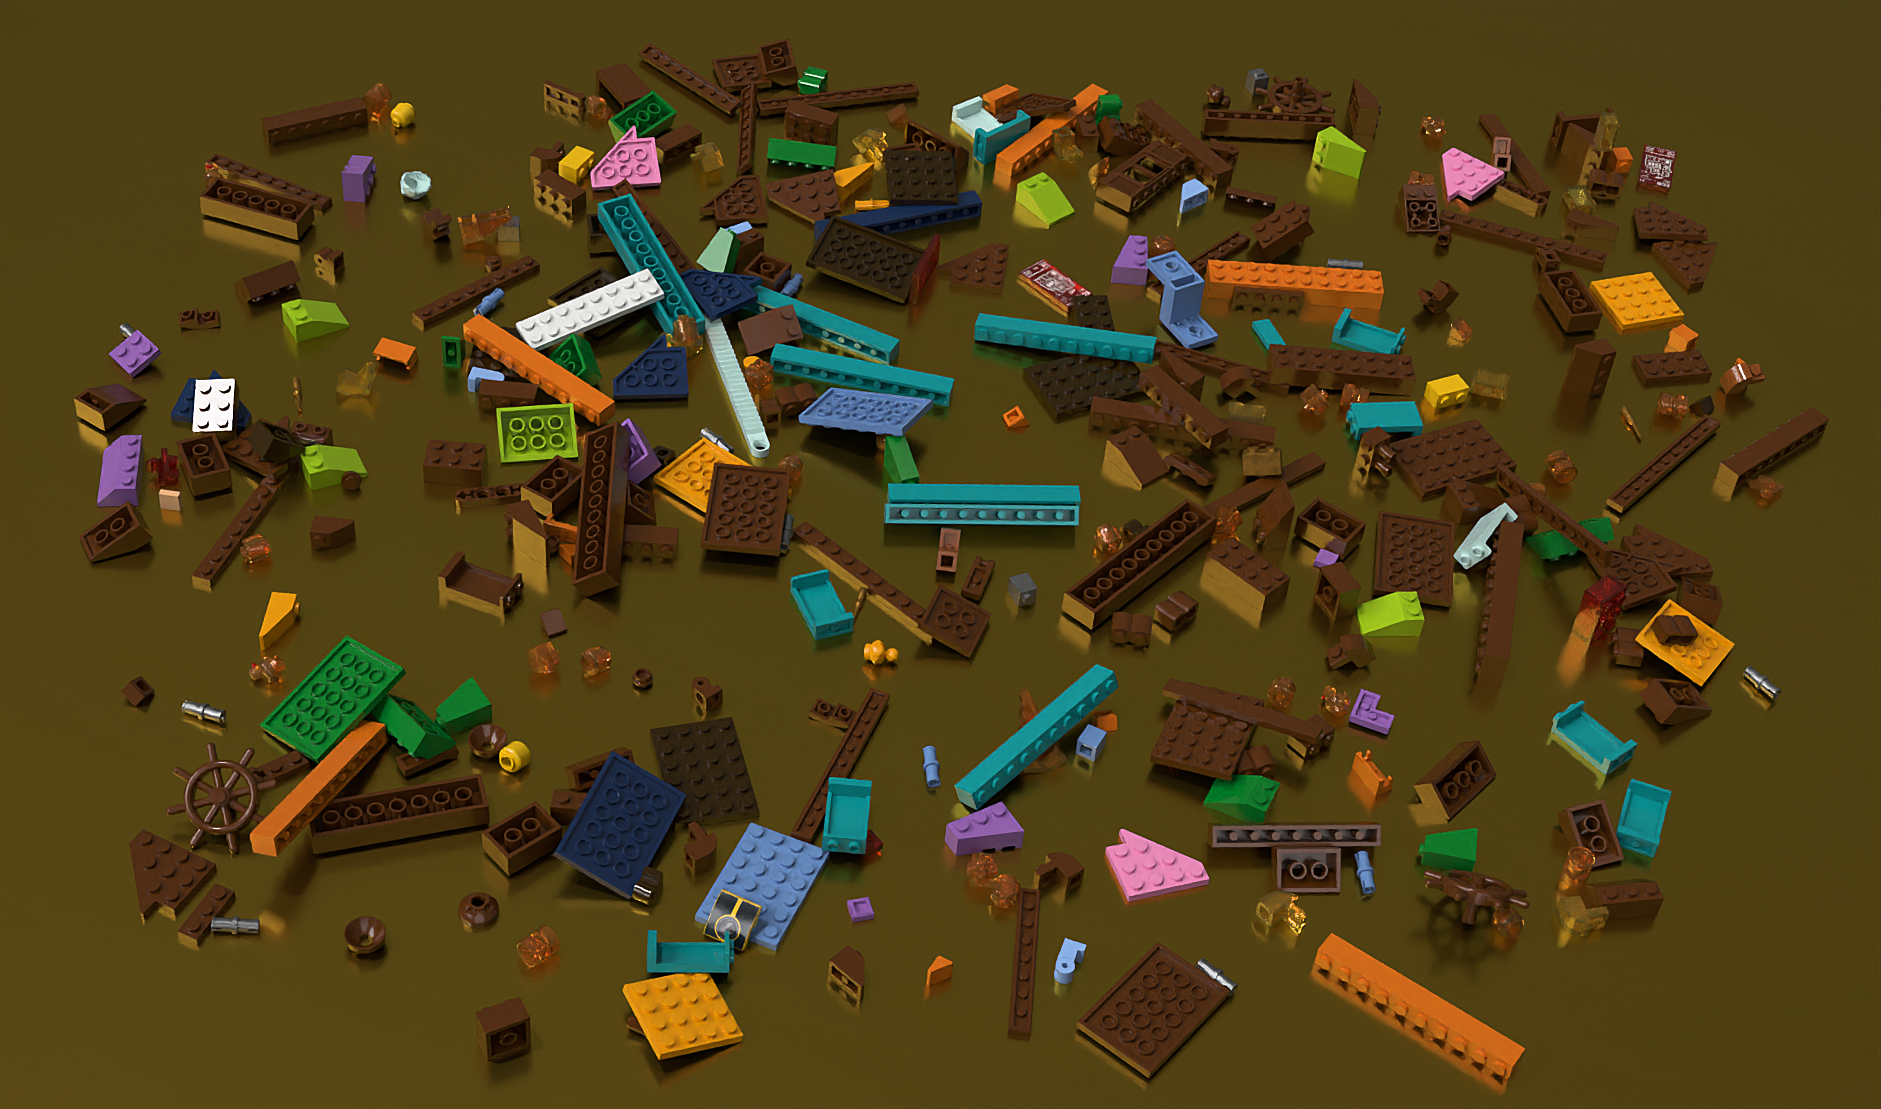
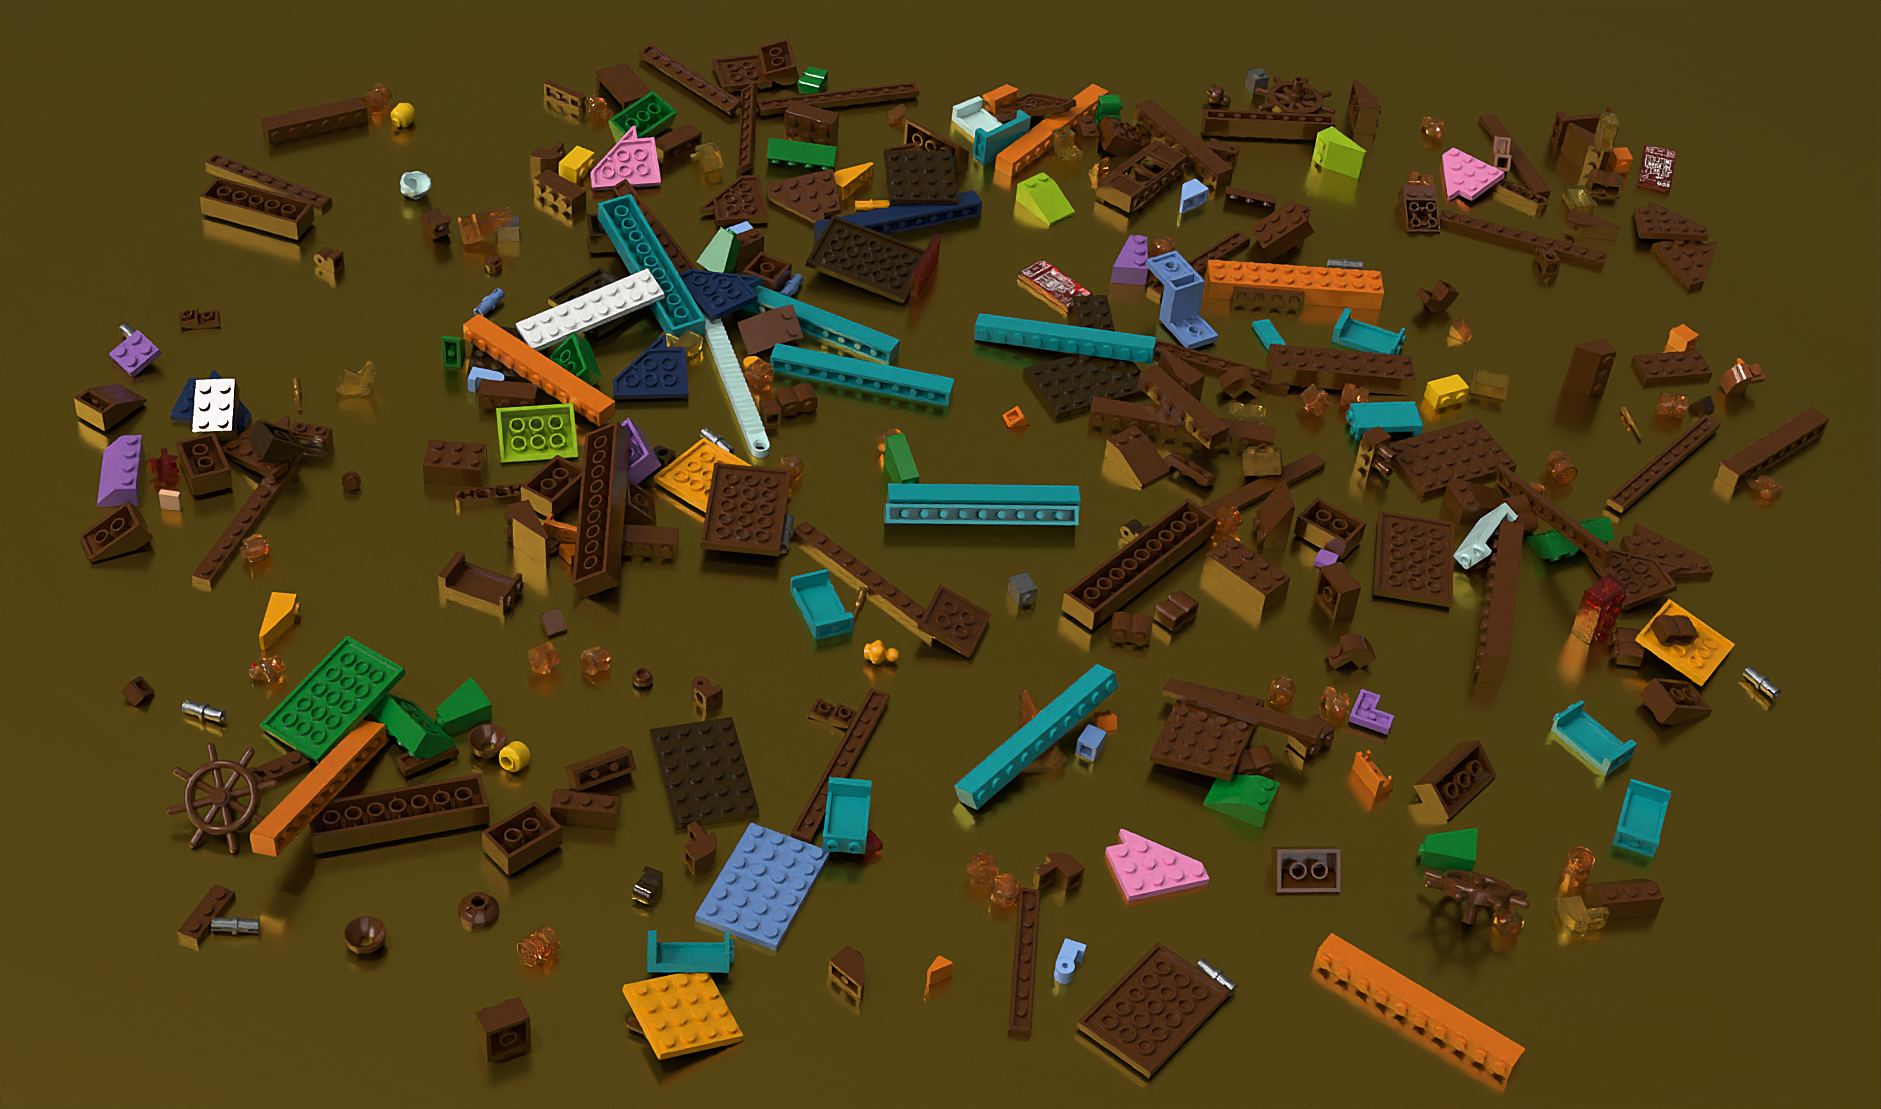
reddish brown wing [129,829,216,919] -> none
clear orange animal [203,163,225,188] -> none
reddish brown slope [233,260,301,302] -> none
lime slope [281,299,349,343] -> none
lime slope [298,444,368,491] -> none
reddish brown slope [309,515,356,548] -> none
medium lavender wedge [341,155,377,202] -> none
orange hinge [373,337,419,370] -> none
reddish brown plate [412,255,540,327] -> none
dark blue plate [553,751,686,900] -> none
clear orange head [673,315,698,343] -> none
black slope [703,889,762,951] -> none
medium blue plate [799,387,933,437] -> none
medium lavender tile [847,897,874,922] -> none
clear yellow brick [852,127,889,162] -> none
medium blue pin [923,746,941,788] -> none
dark orange brick [936,527,961,572] -> none
reddish brown wing [937,243,1010,294] -> none
medium lavender wedge [945,802,1024,856] -> none
reddish brown plate [961,556,996,600] -> none
clear orange head [1094,524,1123,554] -> none
reddish brown brick [1207,821,1381,847] -> none
clear yellow brick [1255,891,1308,933] -> none
lime slope [1355,592,1425,637] -> none
medium blue pin [1355,851,1376,894] -> none
reddish brown cone [1435,225,1453,246] -> none
reddish brown brick [1538,269,1603,333] -> none
reddish brown slope [1557,799,1624,870] -> none
light orange plate [1590,272,1685,330] -> none
reddish brown slope [1677,576,1723,625] -> none

